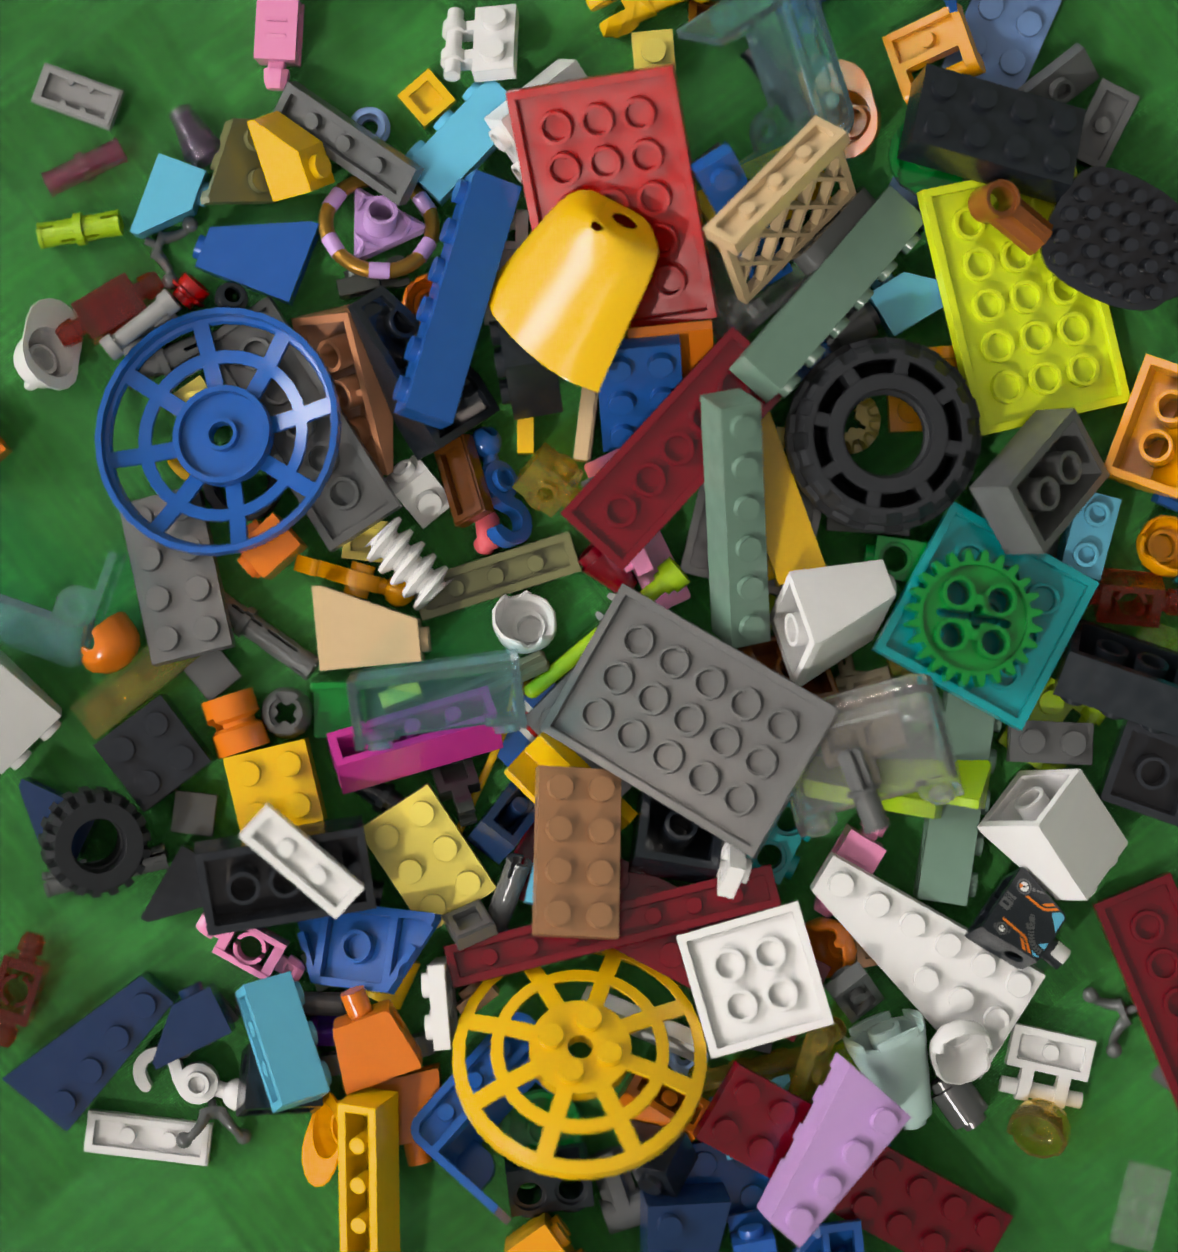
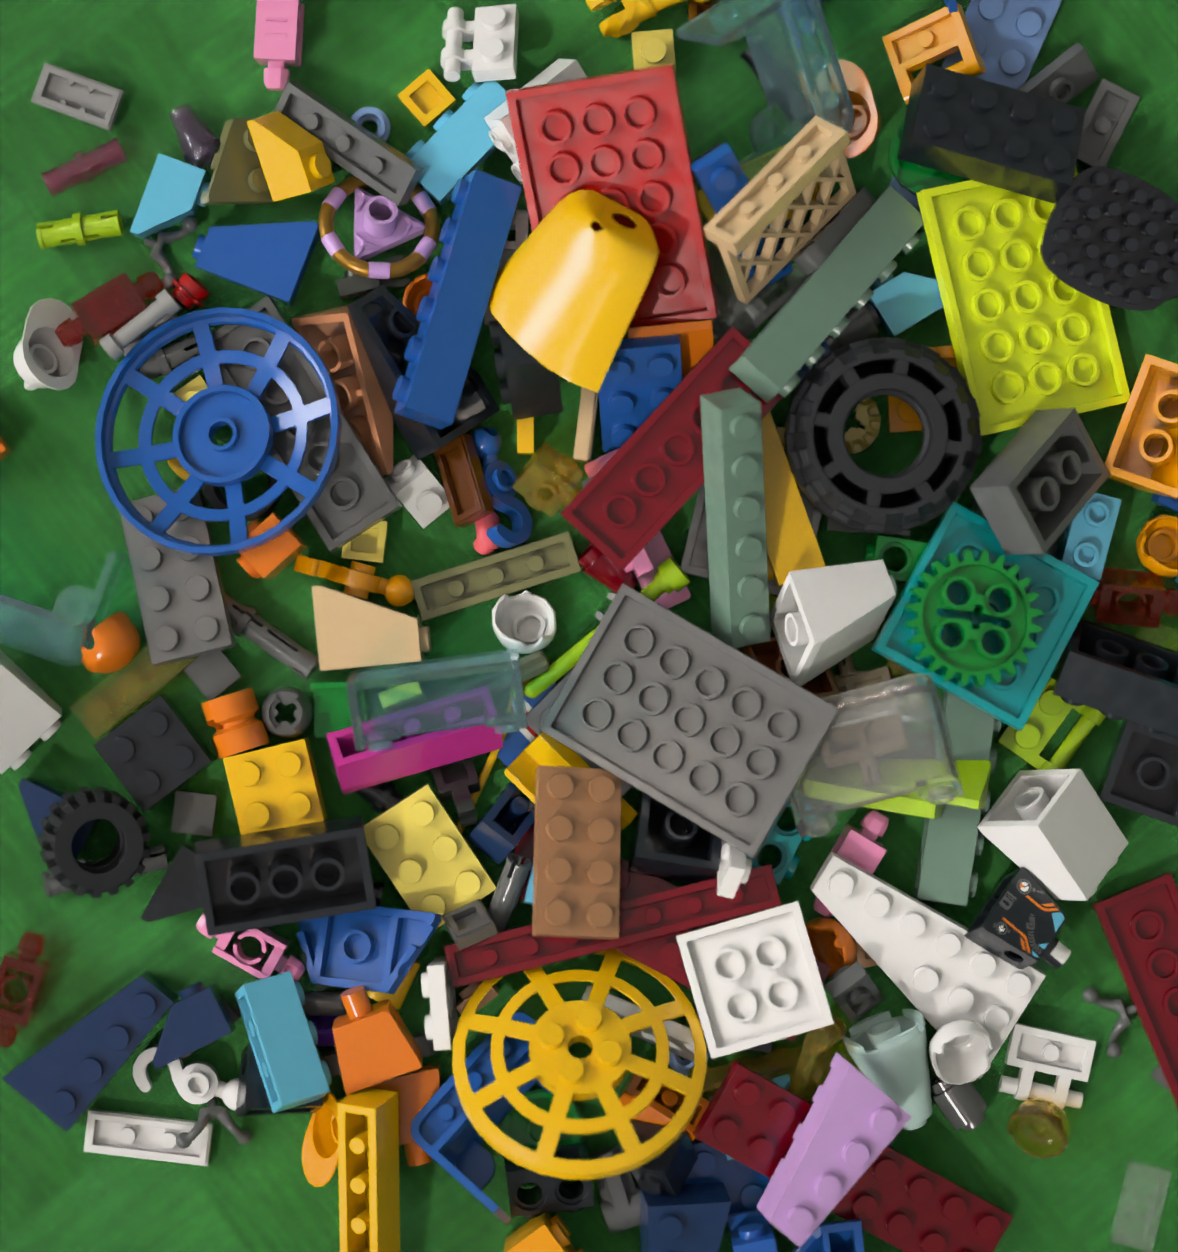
black pin [214,282,248,325] -> none
white plate [239,802,364,919] -> none
white piece [364,517,453,611] -> none
dark grey axle [838,747,891,834] -> none
dark orange piece [968,179,1054,256] -> none
dark grey plate [1006,720,1094,765] -> none

